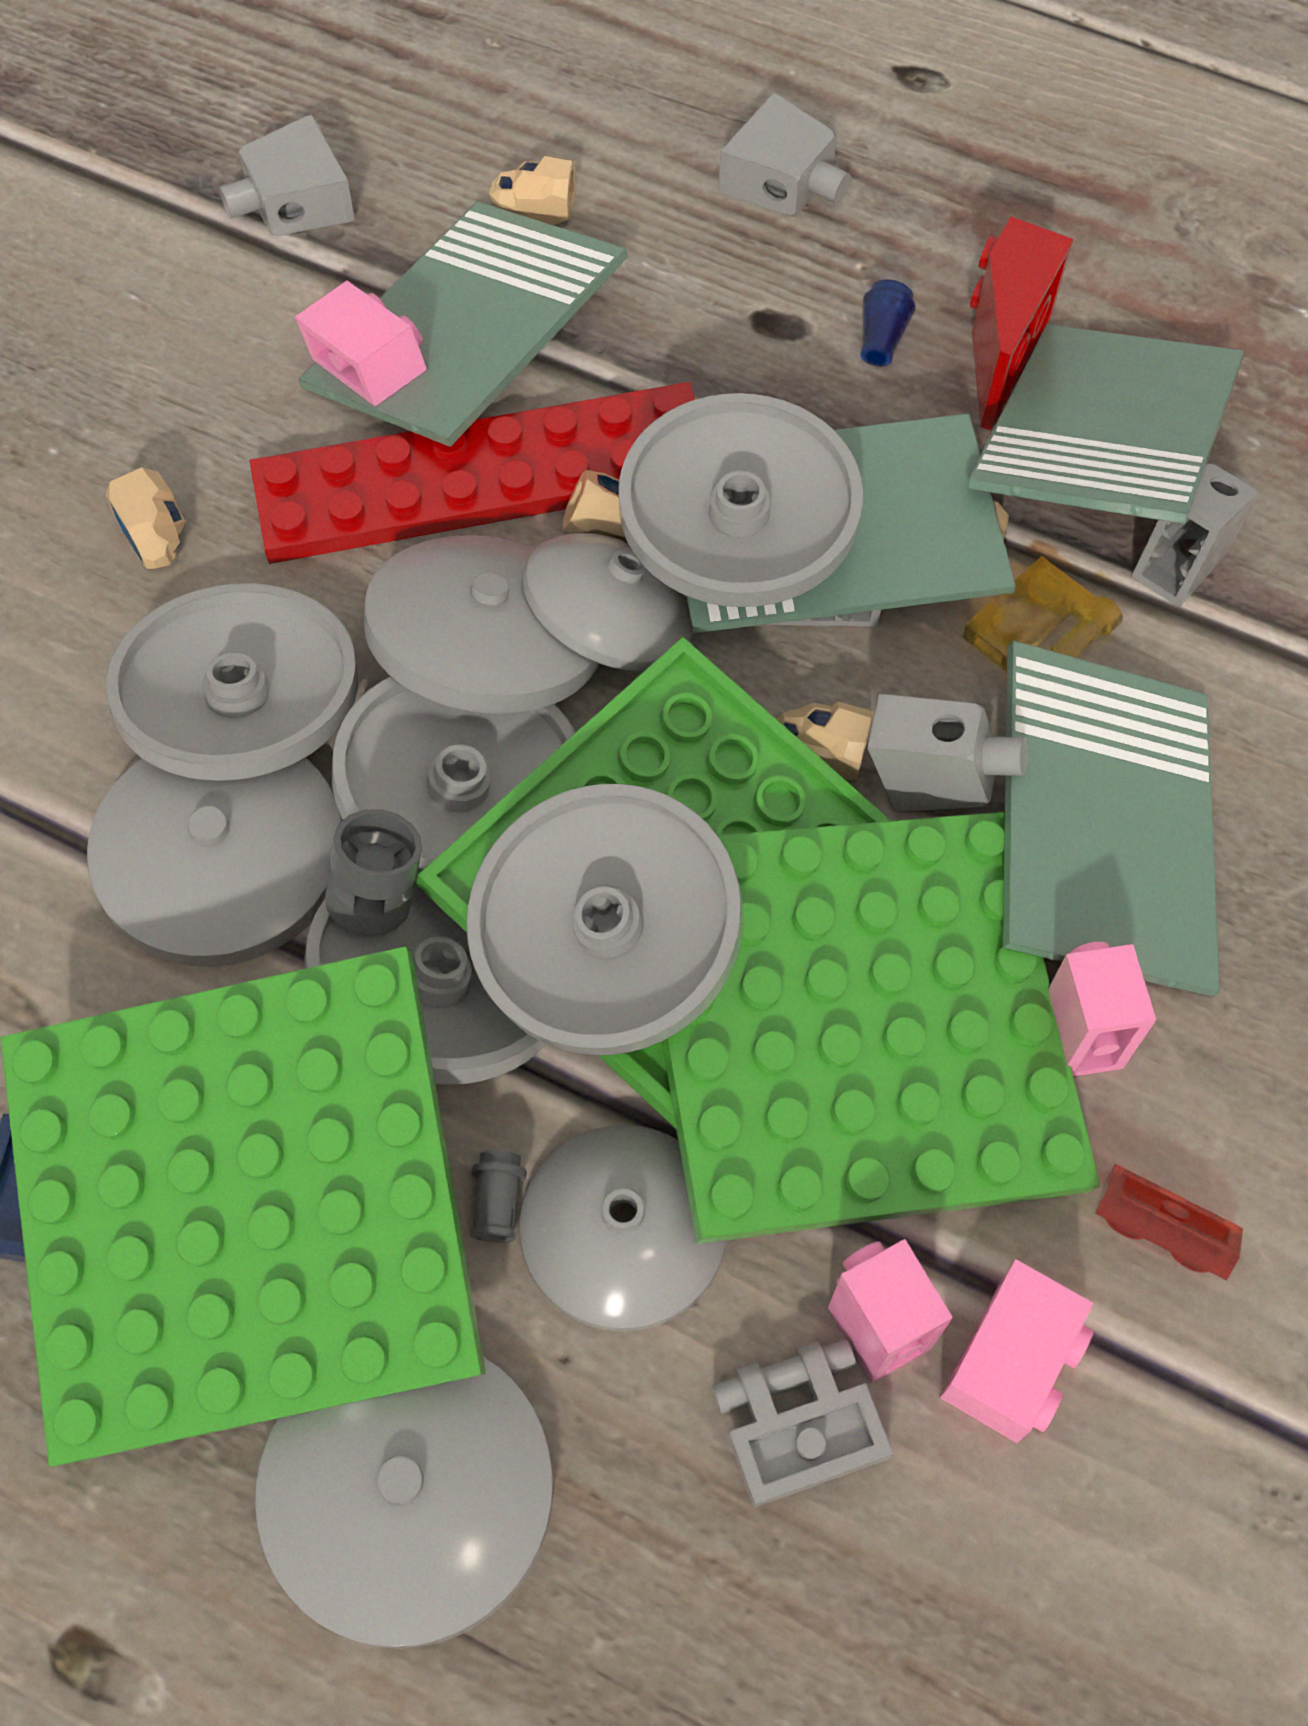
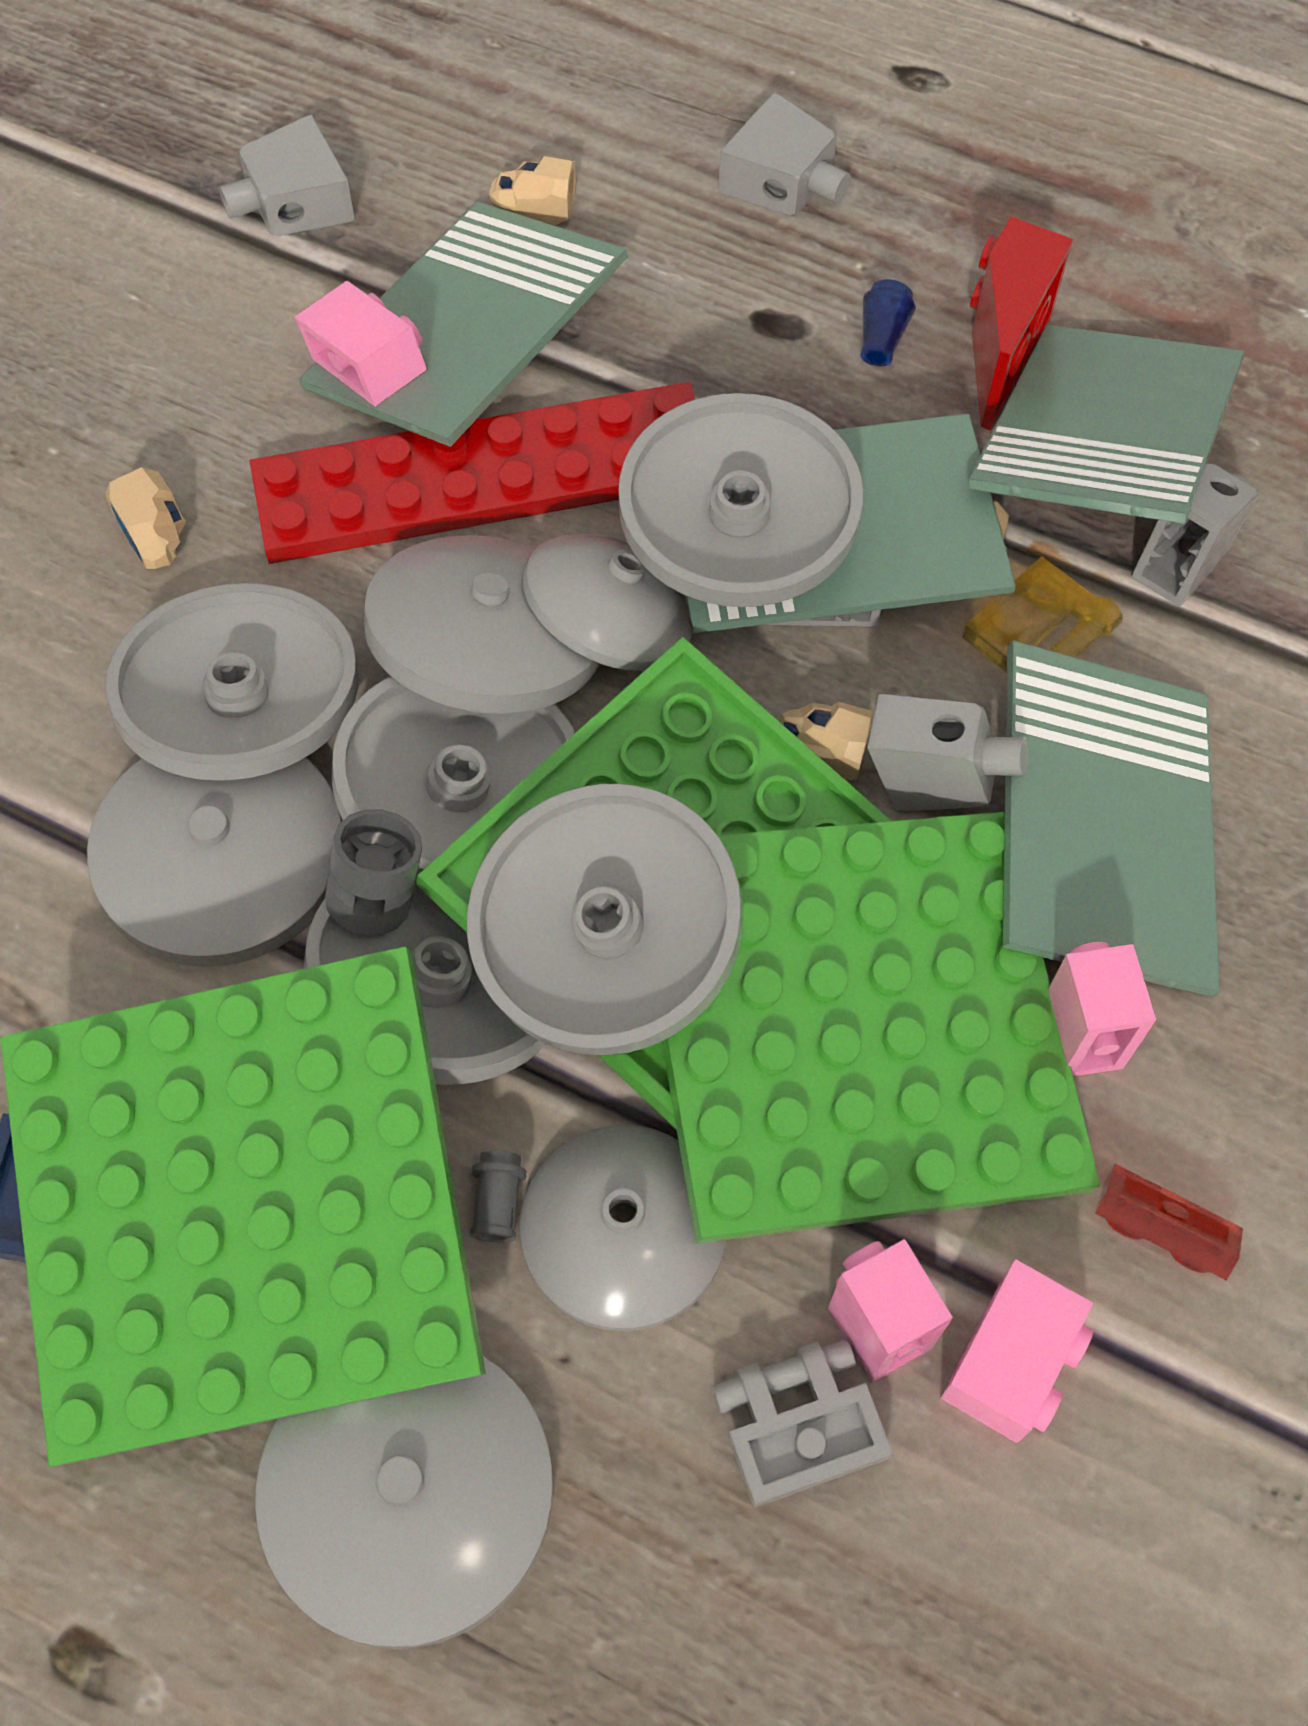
tan rock [563,470,627,542] -> none

